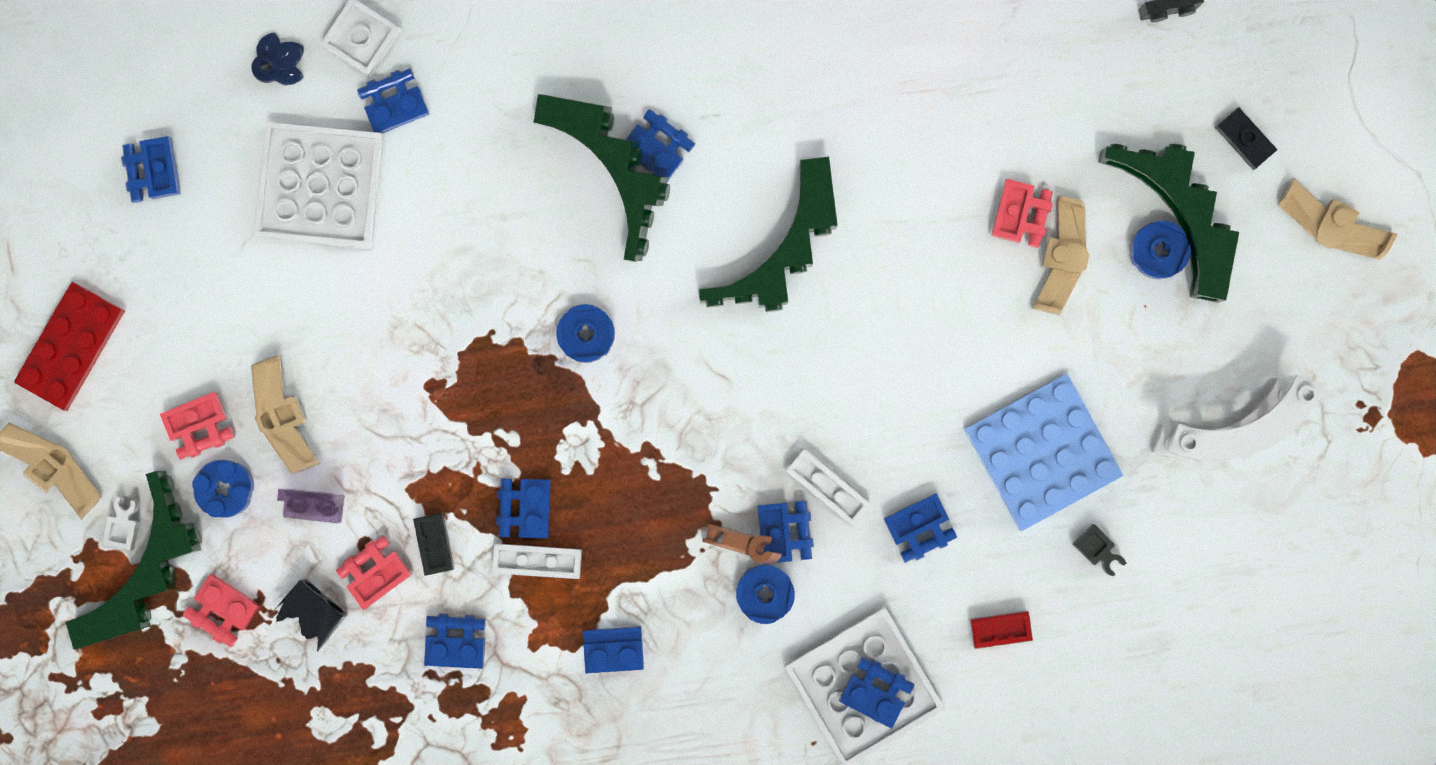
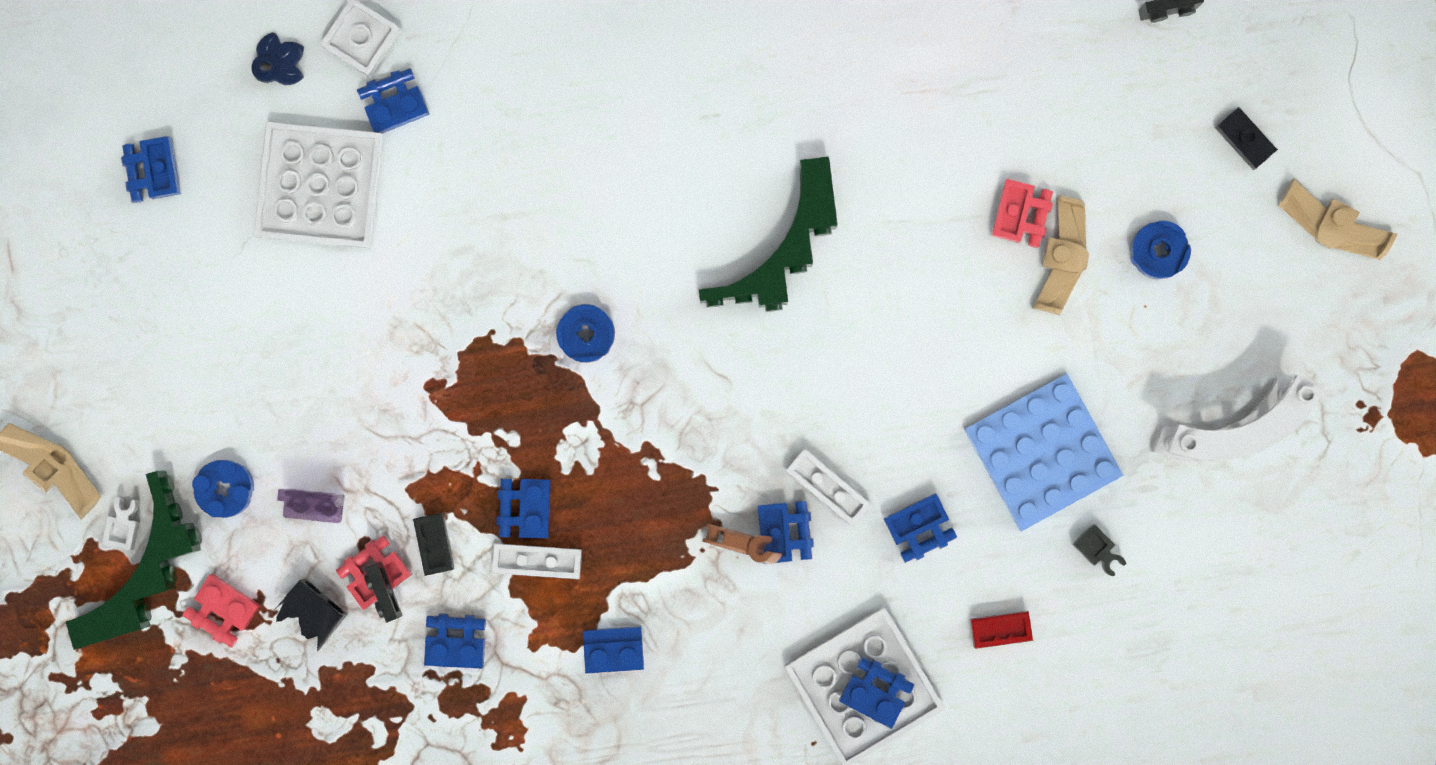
red plate [14,282,125,411] -> none
coral plate [160,392,235,460] -> none
tan plate [251,355,321,474] -> none
dark green arch [533,94,670,262] -> none
blue plate [626,109,696,181] -> none
blue plate [736,565,795,624] -> none
dark green arch [1098,144,1239,303] -> none
none -> pearl dark grey plate [364,561,403,623]

